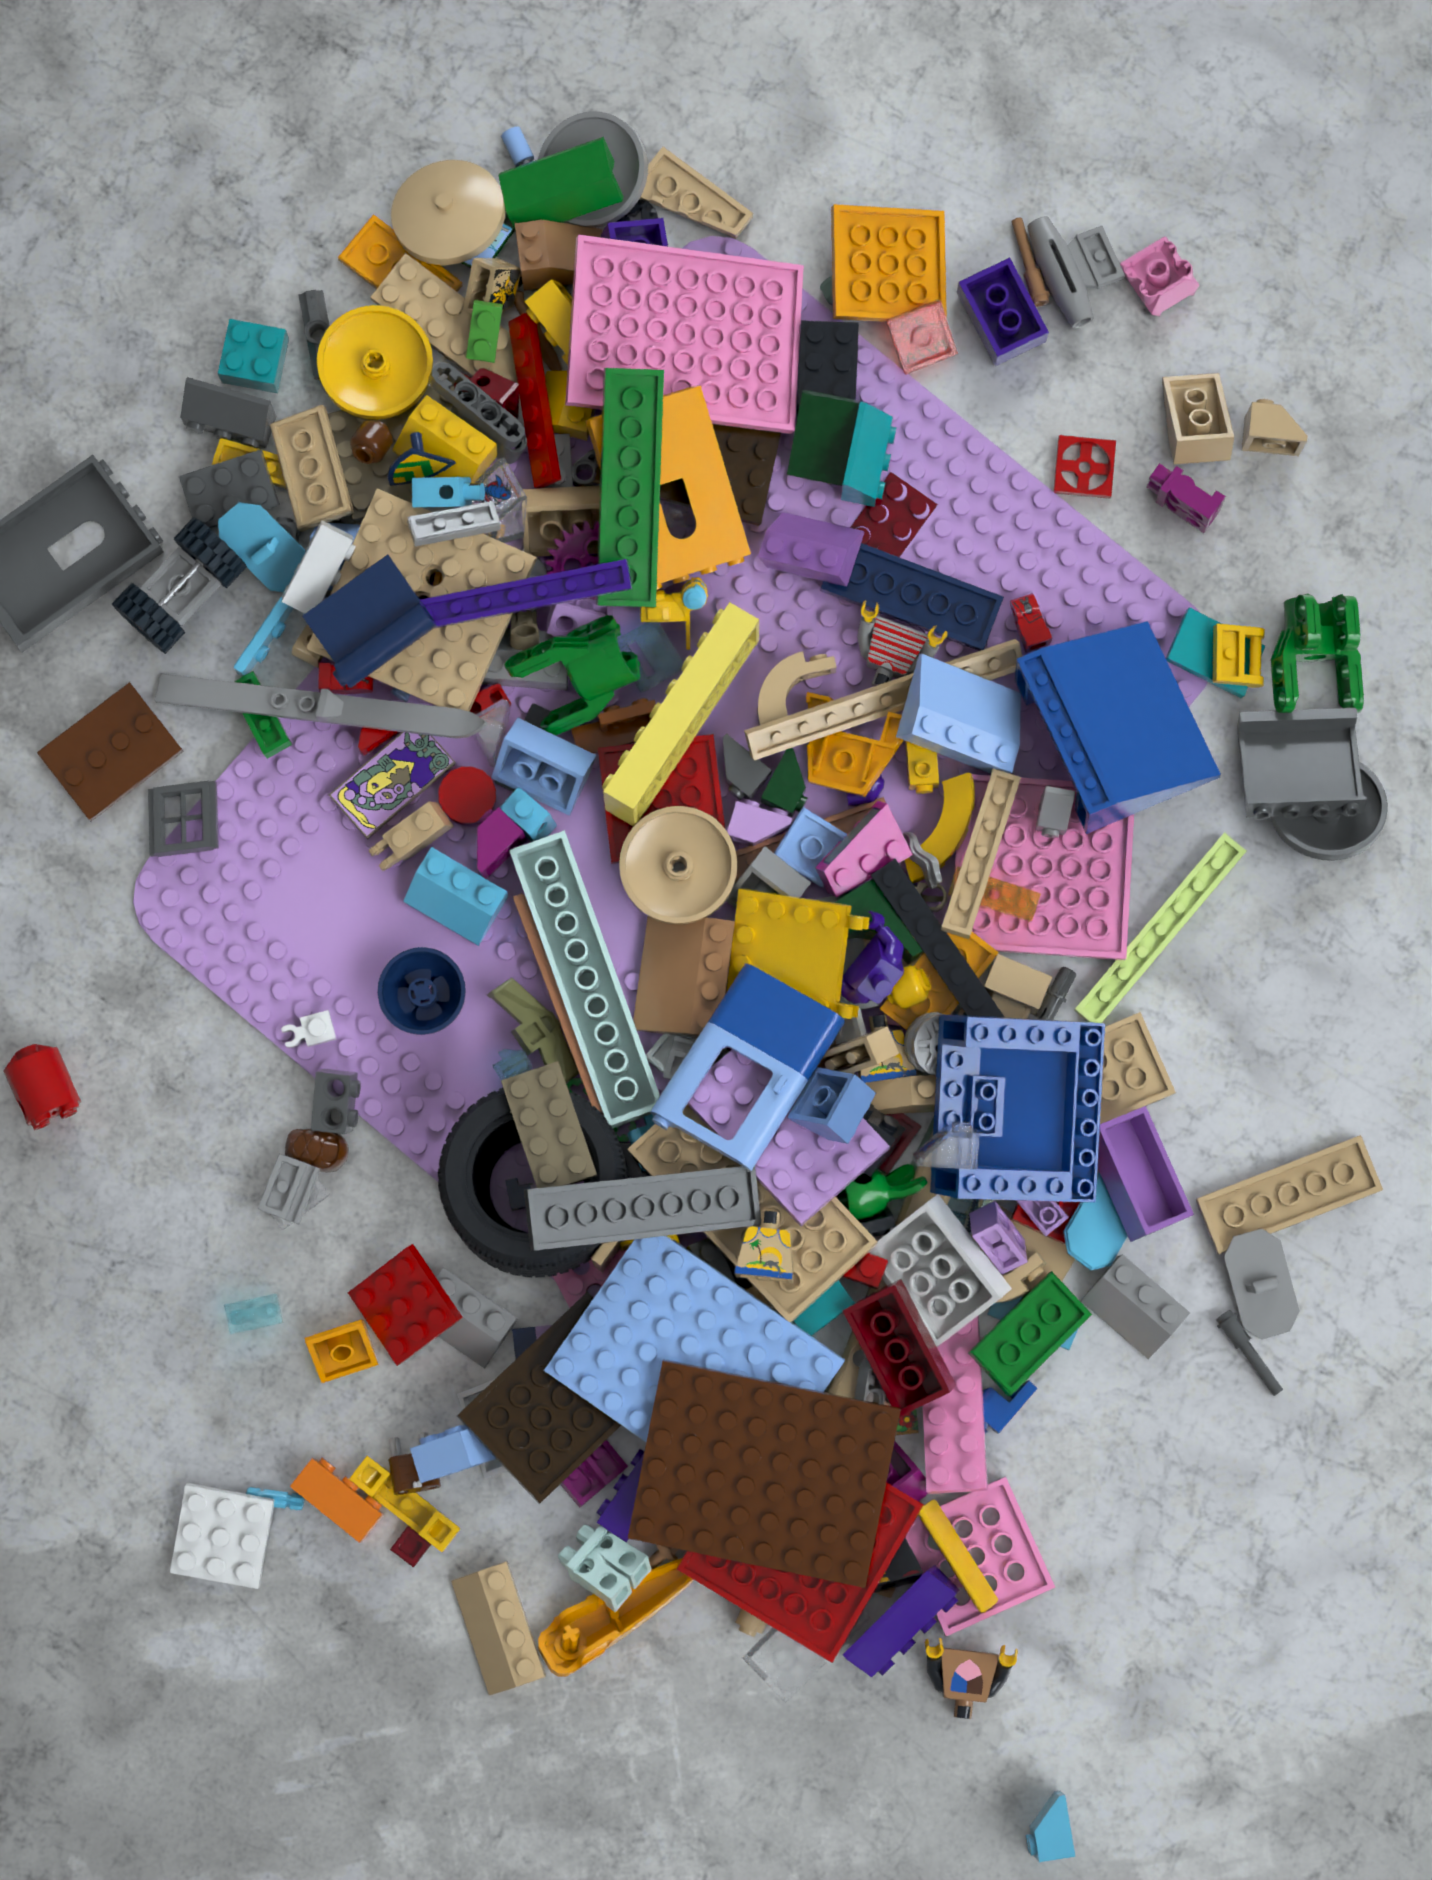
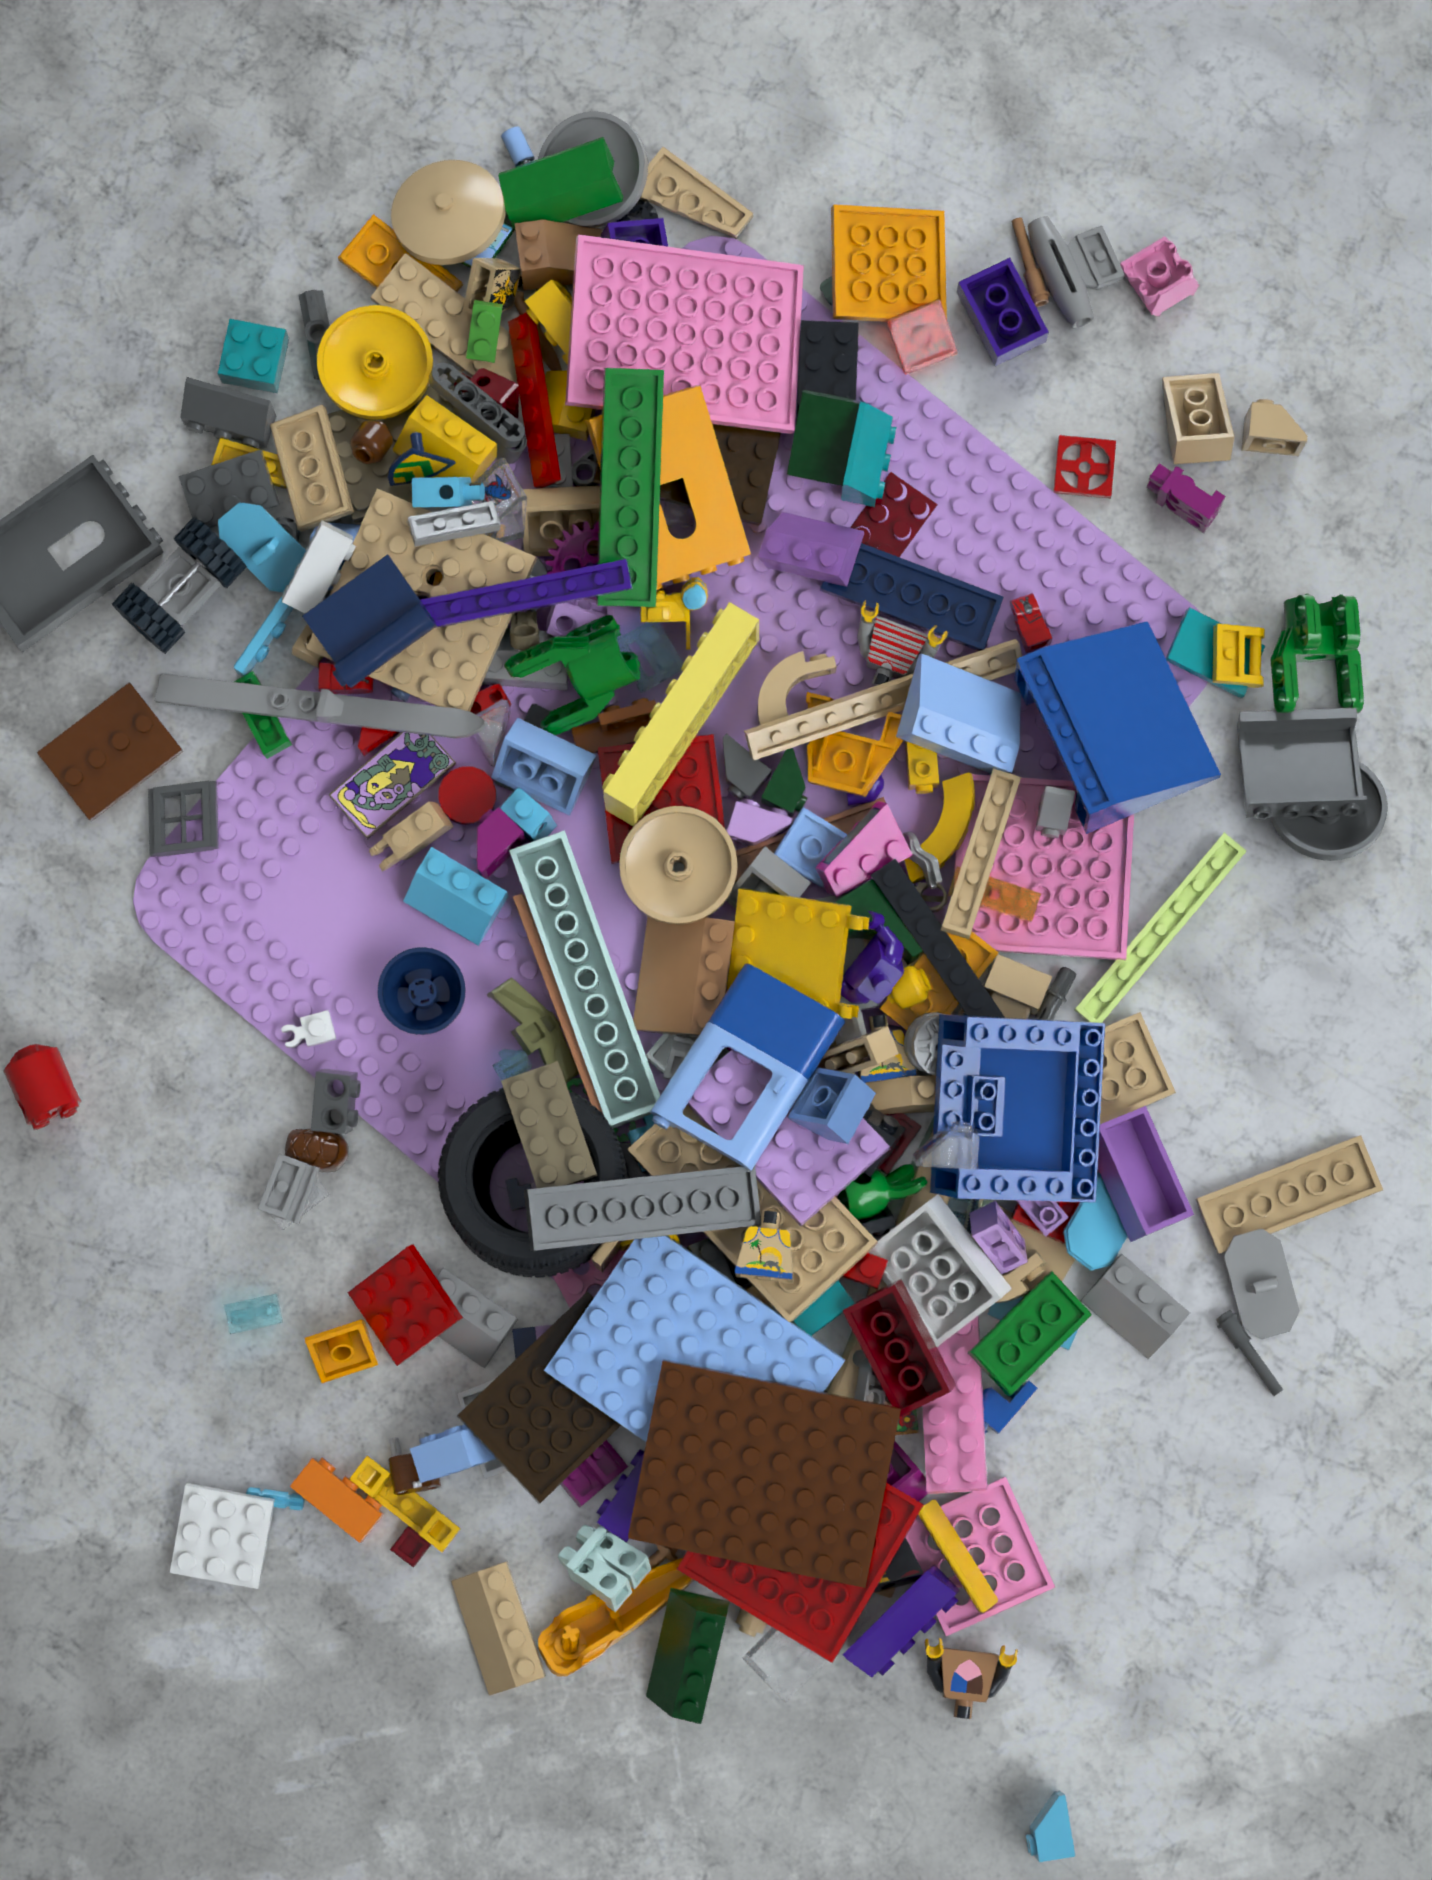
none -> dark green slope [646,1588,730,1724]

